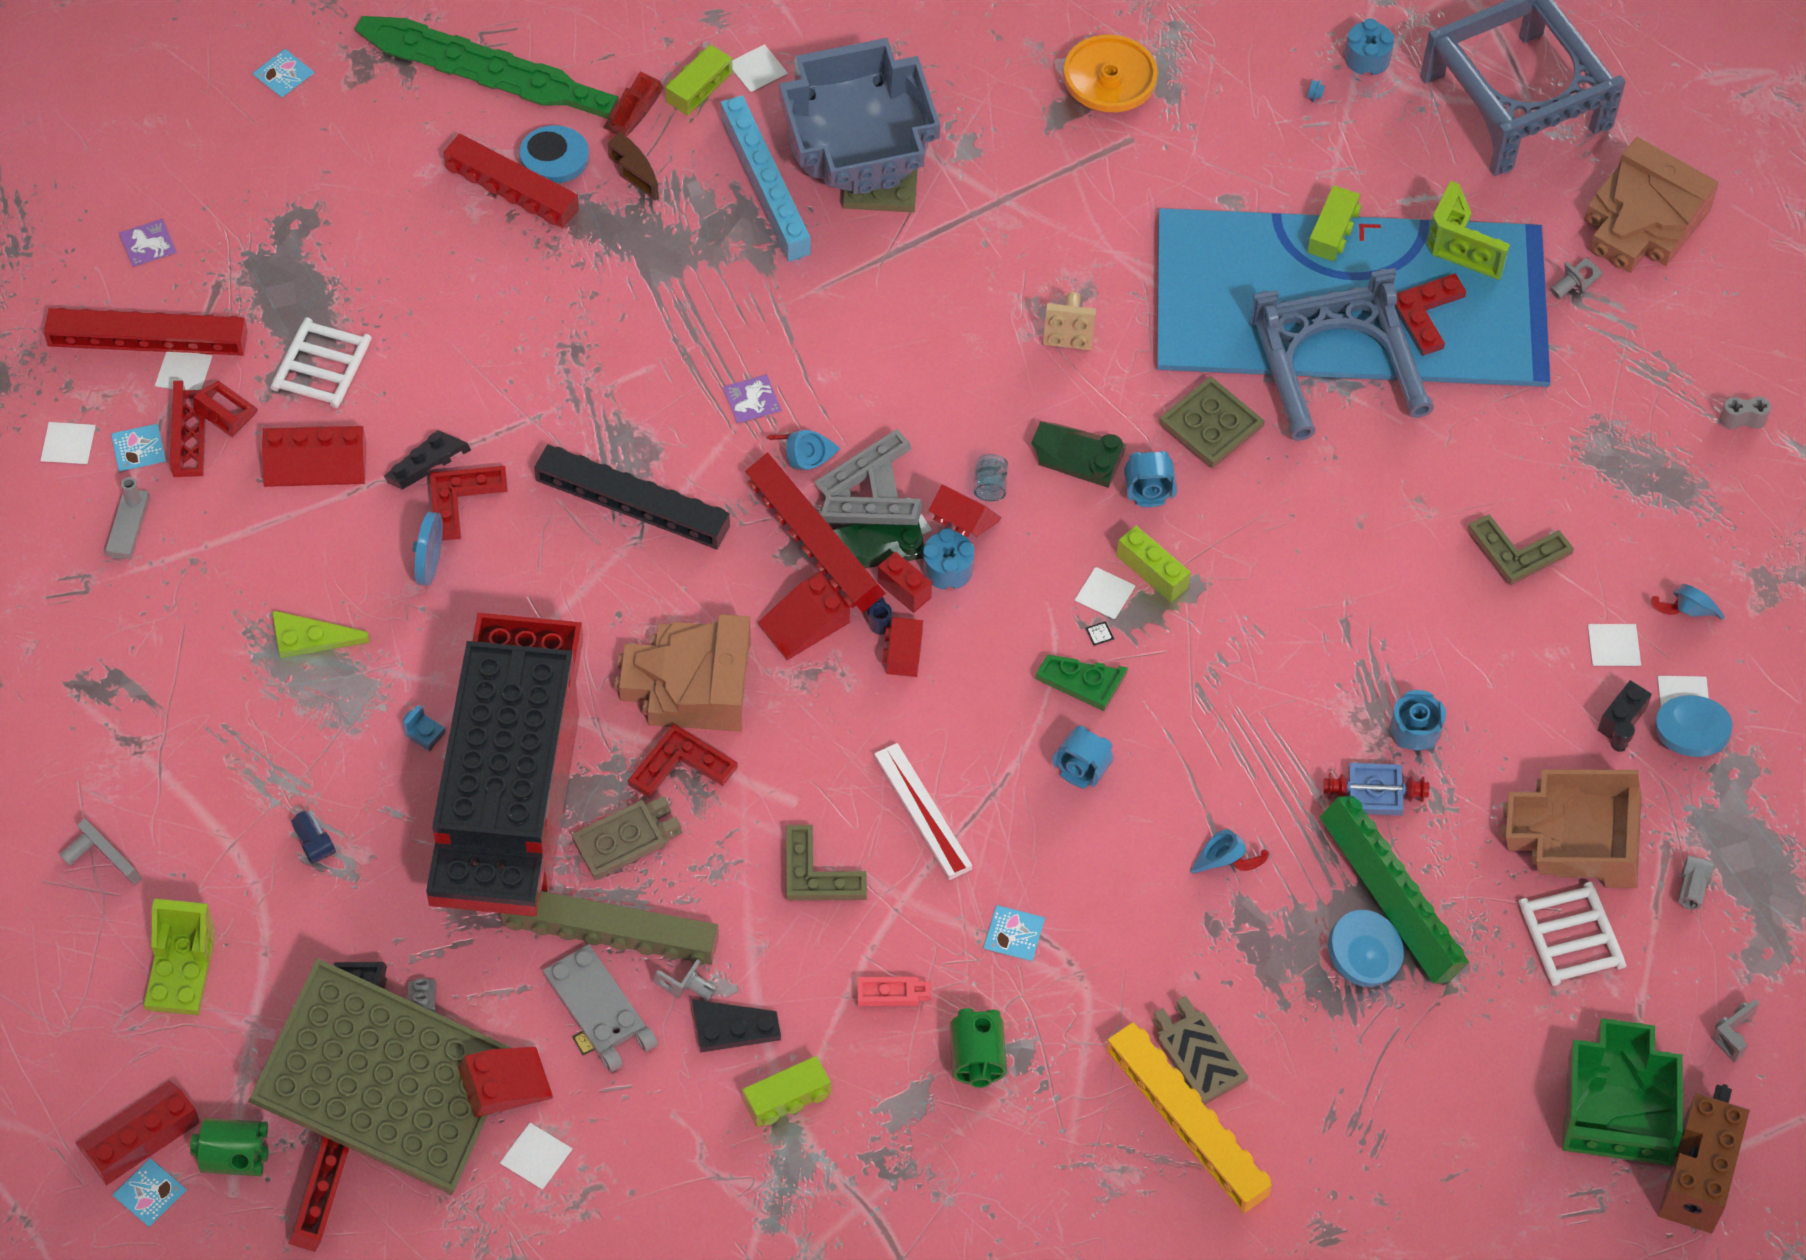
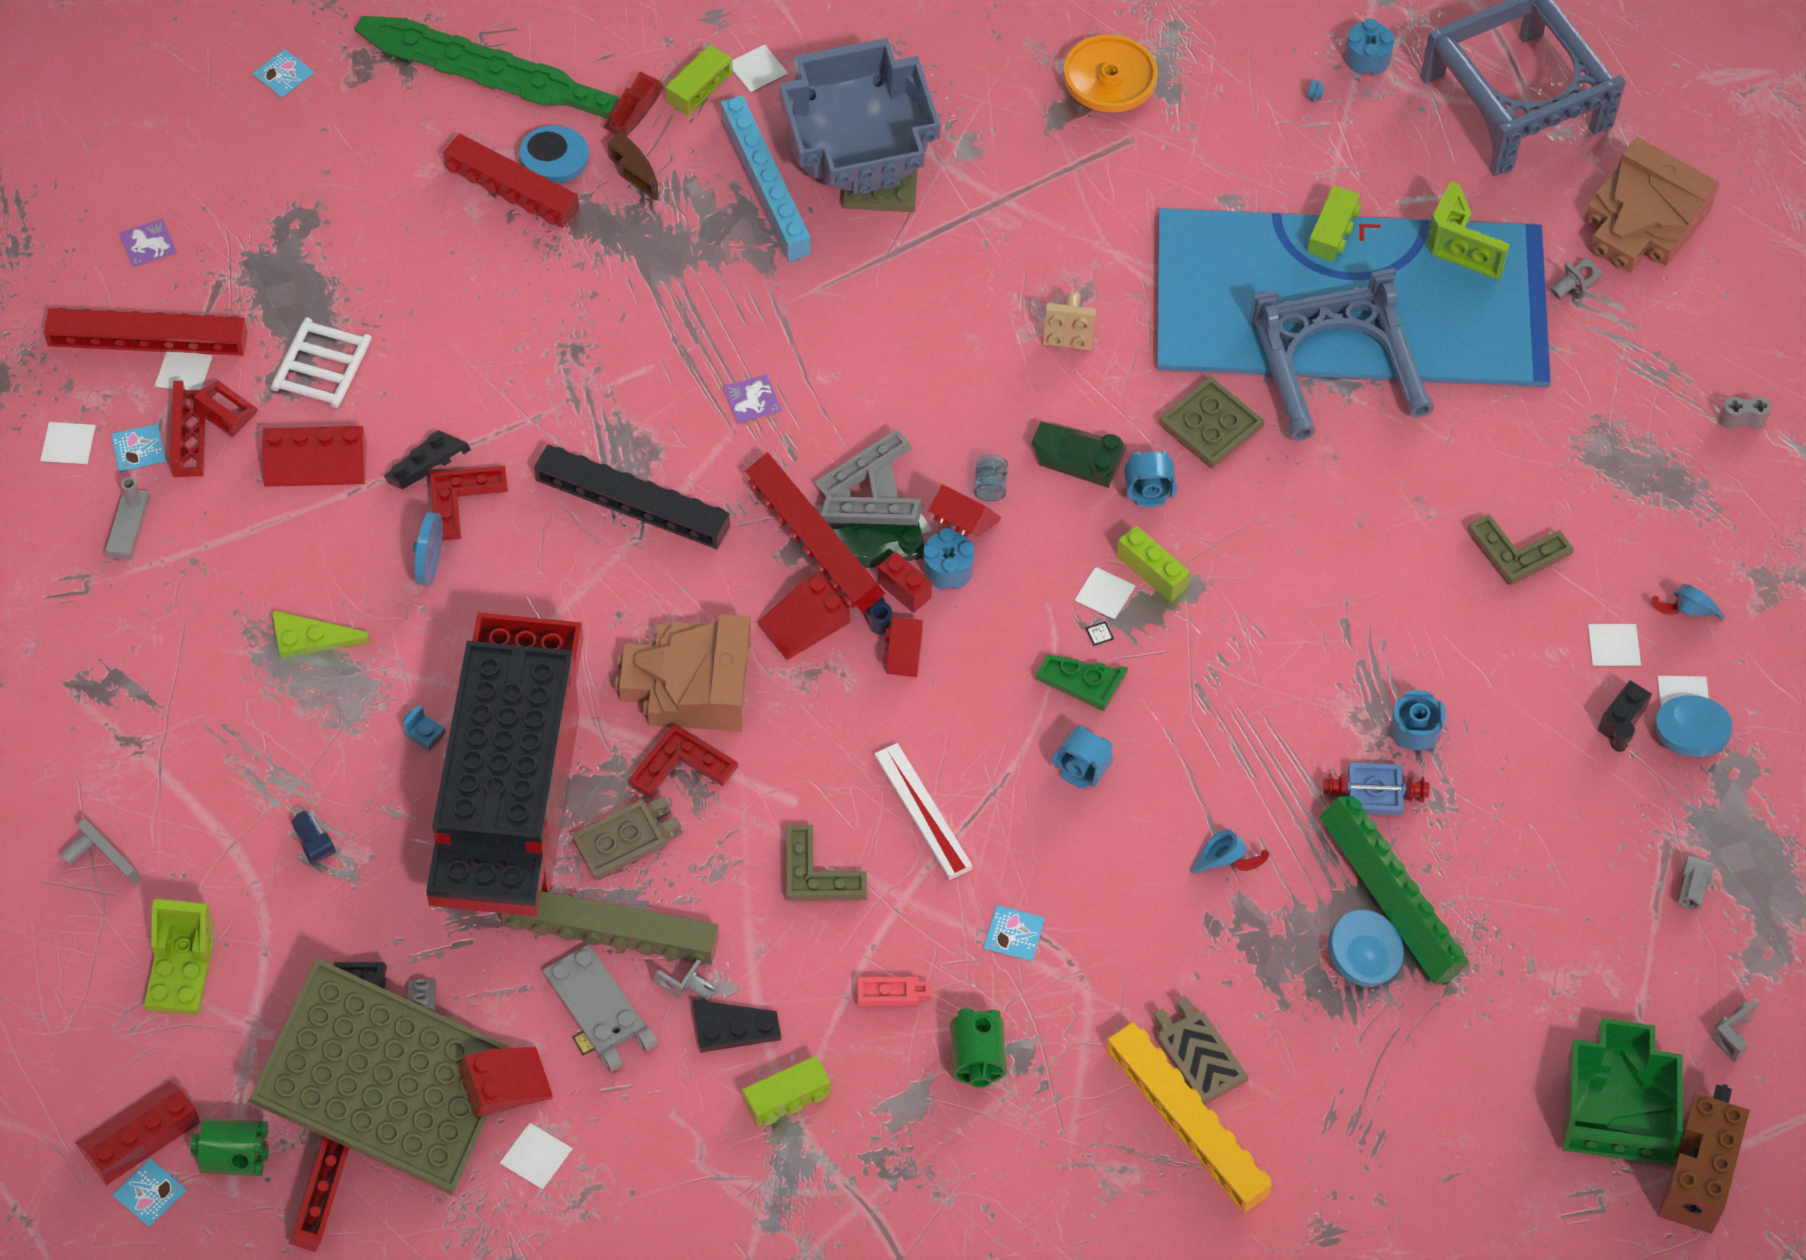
dark azure piece [766,430,840,470] -> none
red plate [1394,273,1467,356] -> none
nougat panel [1502,769,1642,888] -> none
white bar [1518,882,1627,986] -> none

